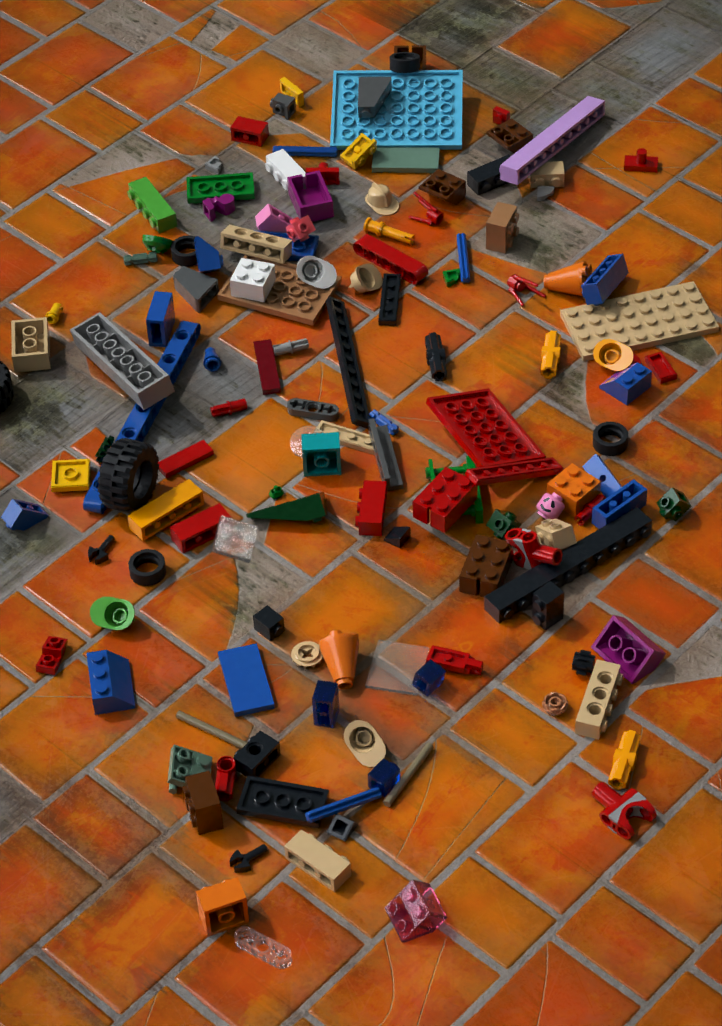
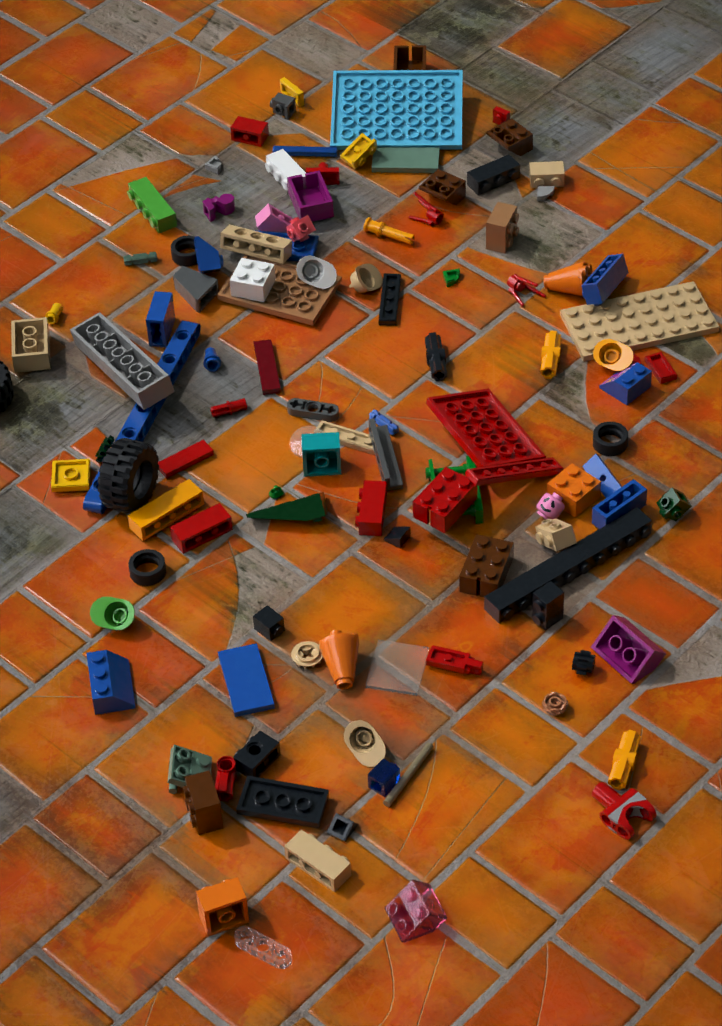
blue slope [1,499,49,531] -> none
red slope [36,636,68,675] -> none
black bar [88,535,115,565] -> none
green piece [142,235,173,254] -> none
dark tan bar [176,710,247,749] -> none
green plate [186,172,255,204] -> none
clear plate [212,515,258,563] -> none
black bar [229,844,268,873] -> none
light grey axle [273,338,309,357] -> none
blue axle [305,787,382,823] -> none
clear blue brick [312,680,340,728] -> none
black plate [326,296,370,429] -> none
red beam [353,234,429,285] -> none
dark grey slope [358,77,392,118] -> none
tan piece [365,182,399,215] -> none
black tyre [390,52,420,73] -> none
clear blue brick [412,659,446,697] -> none
blue axle [457,233,470,283] -> none
dark green brick [486,509,521,540] -> none
lavender brick [499,96,605,185] -> none
red connector [505,528,563,570] -> none
red pin [574,494,605,526] -> none
tan brick [575,659,623,740] -> none
red tile [624,148,658,173] -> none

